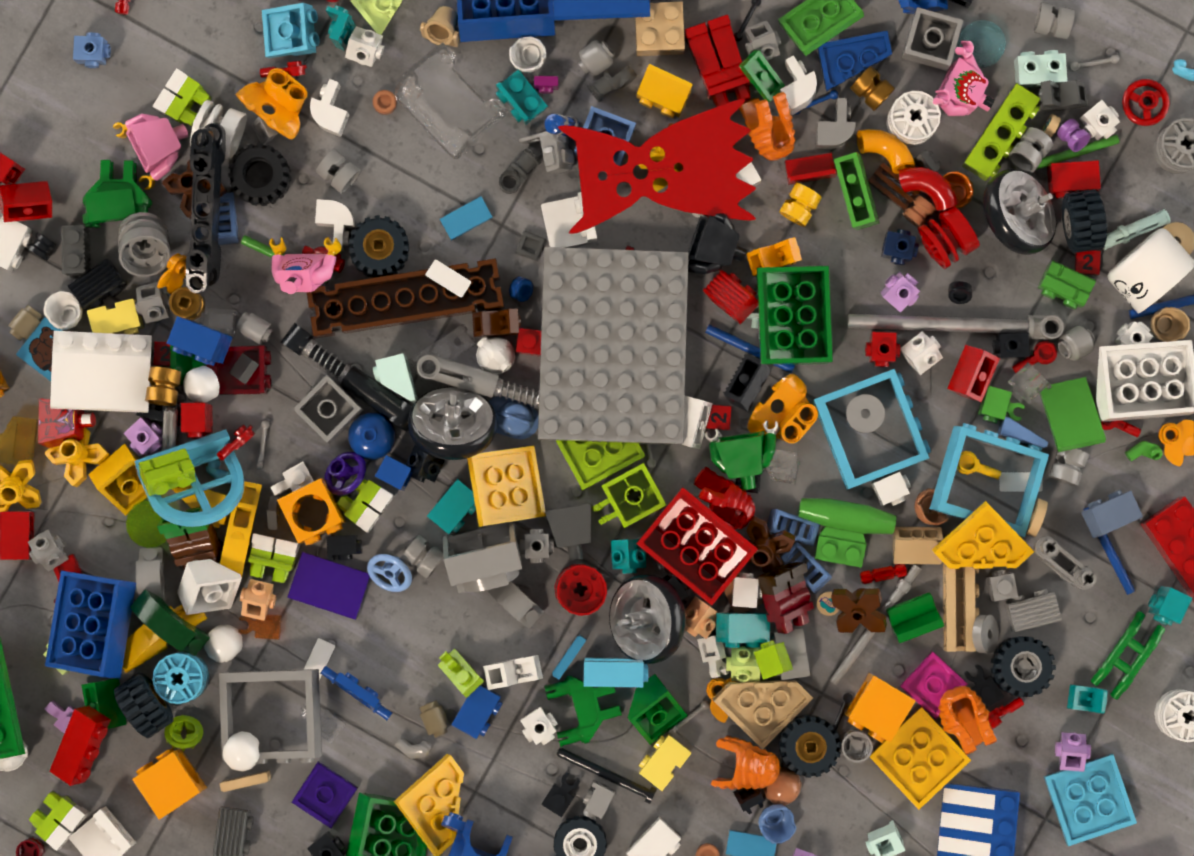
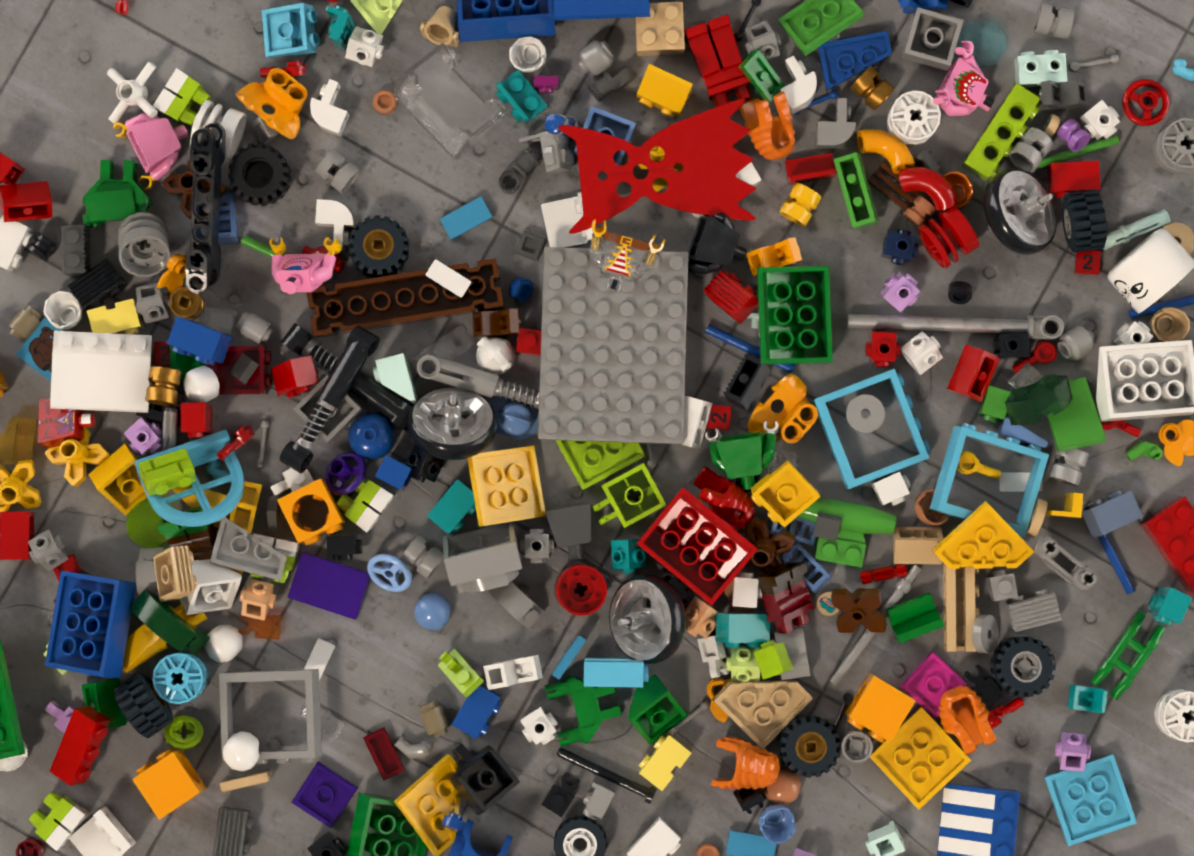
medium blue brick [73,32,111,68] -> none
blue plate [320,666,393,721] -> none
bright green brick [1037,260,1096,310] -> none
none -> white bar [107,61,158,124]
none -> tan brick [153,545,197,602]
none -> light grey wing [210,517,287,581]
none -> red brick [270,355,318,399]
none -> black piece [279,325,380,473]
none -> dark red tile [363,727,405,781]
none -> medium blue hair [414,592,451,631]
none -> black hinge [447,743,520,815]
none -> torso [590,219,666,292]
none -> yellow plate [751,460,821,528]
none -> dark grey tile [812,512,842,541]
none -> clear green brick [1005,374,1073,425]
none -> yellow panel [1045,493,1083,518]

